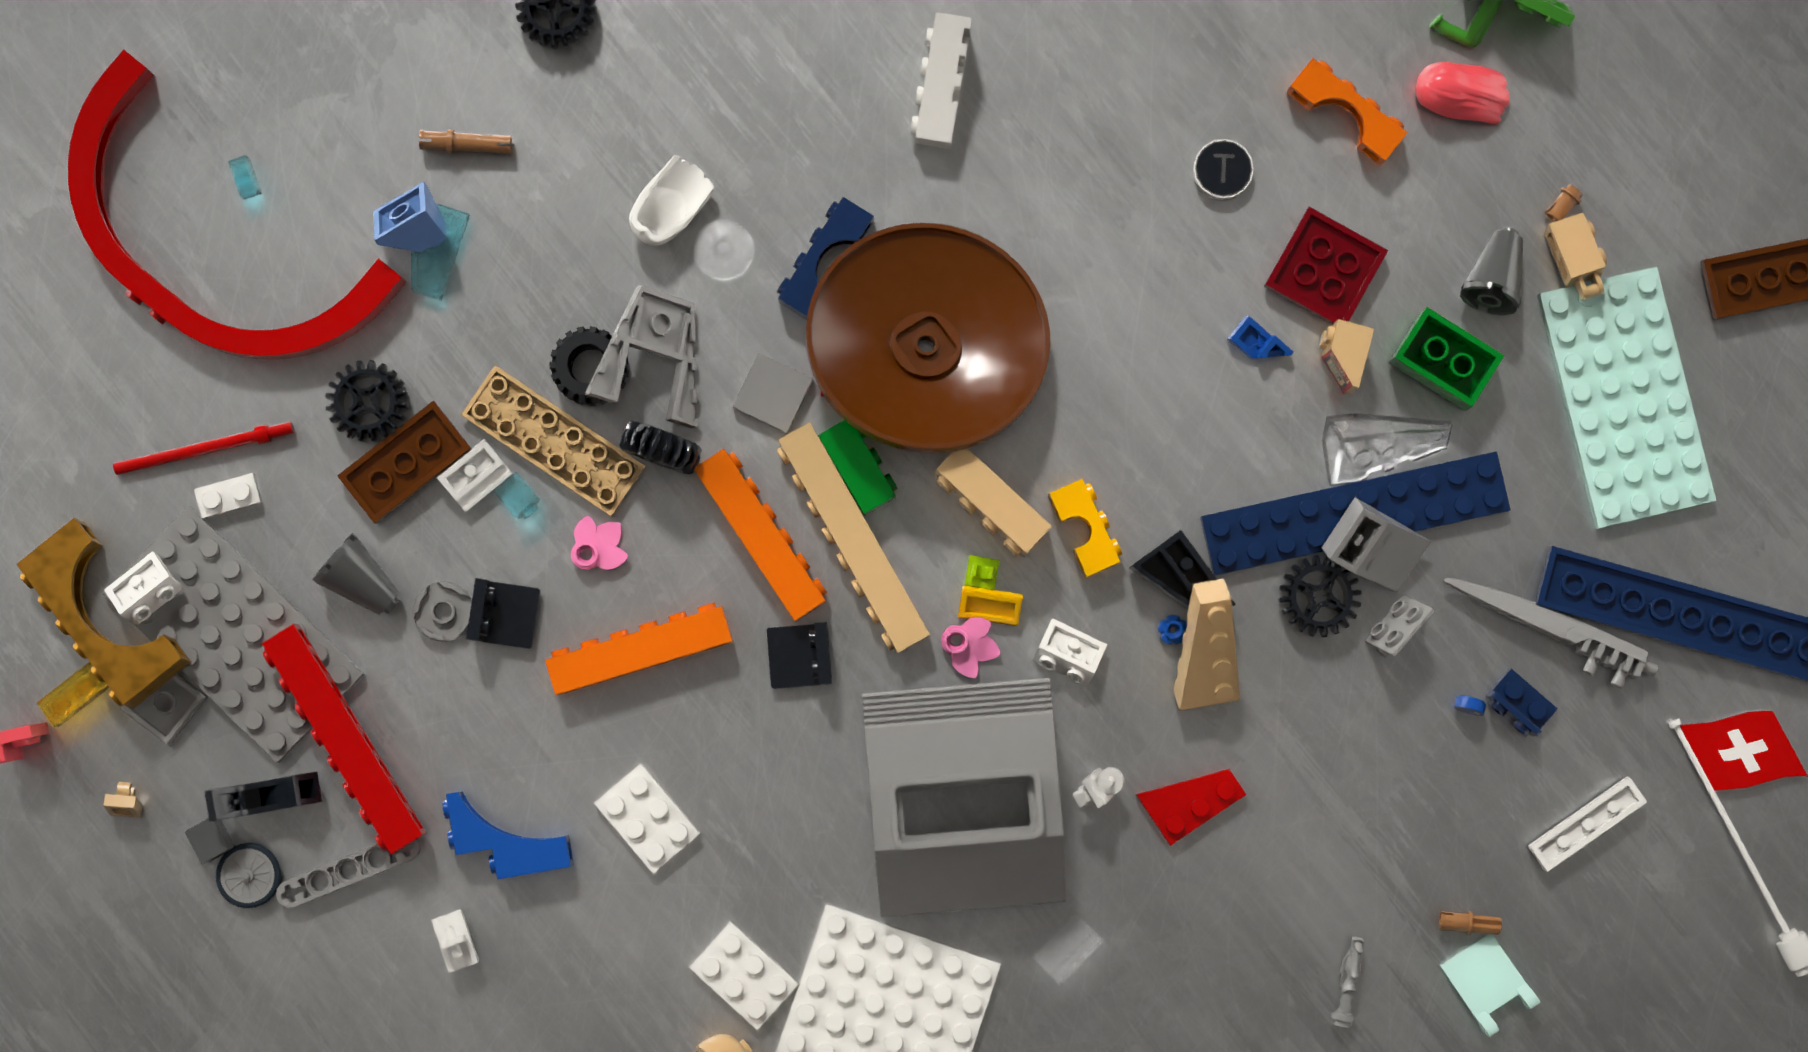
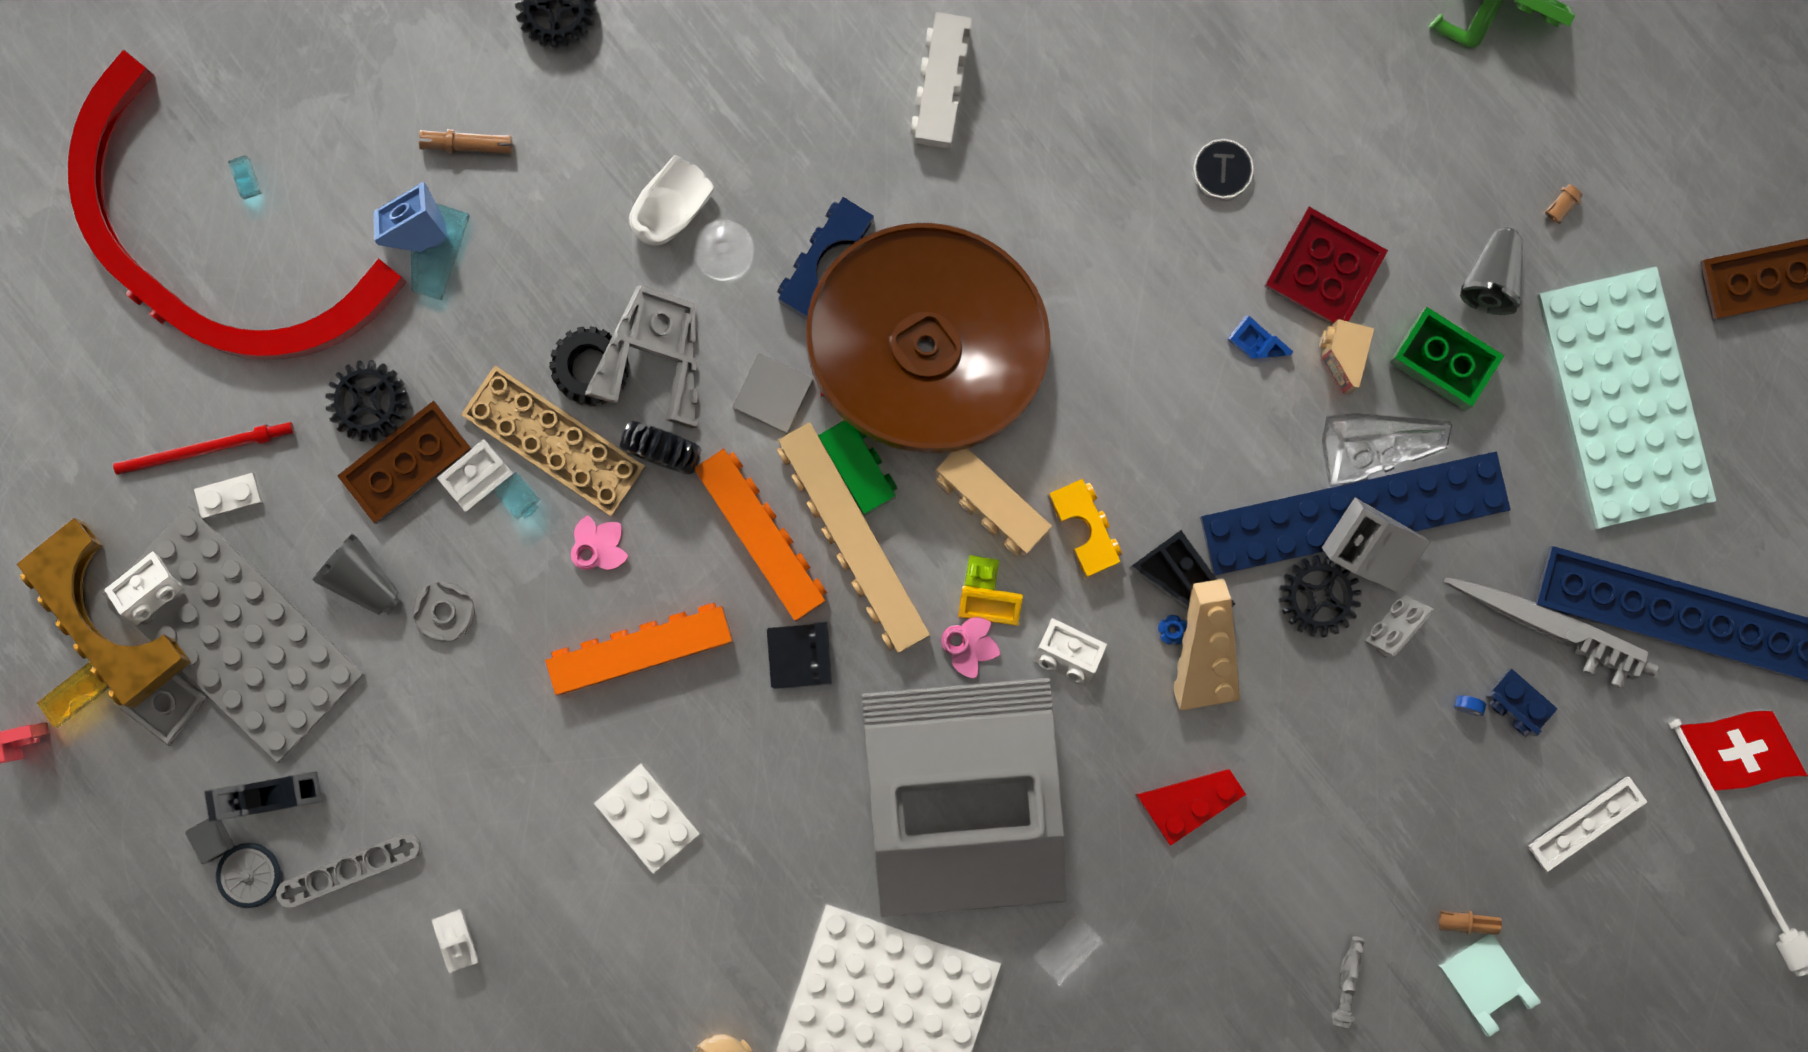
tan tile [103,782,143,818] -> none
red brick [261,624,427,854] -> none
blue arch [442,791,574,880] -> none
black bracket [466,578,540,649] -> none
white plate [689,921,799,1030] -> none
white hips [1072,767,1124,810] -> none
orange arch [1286,58,1408,166] -> none
coral hair [1415,62,1510,125] -> none
tan brick [1544,213,1607,300] -> none

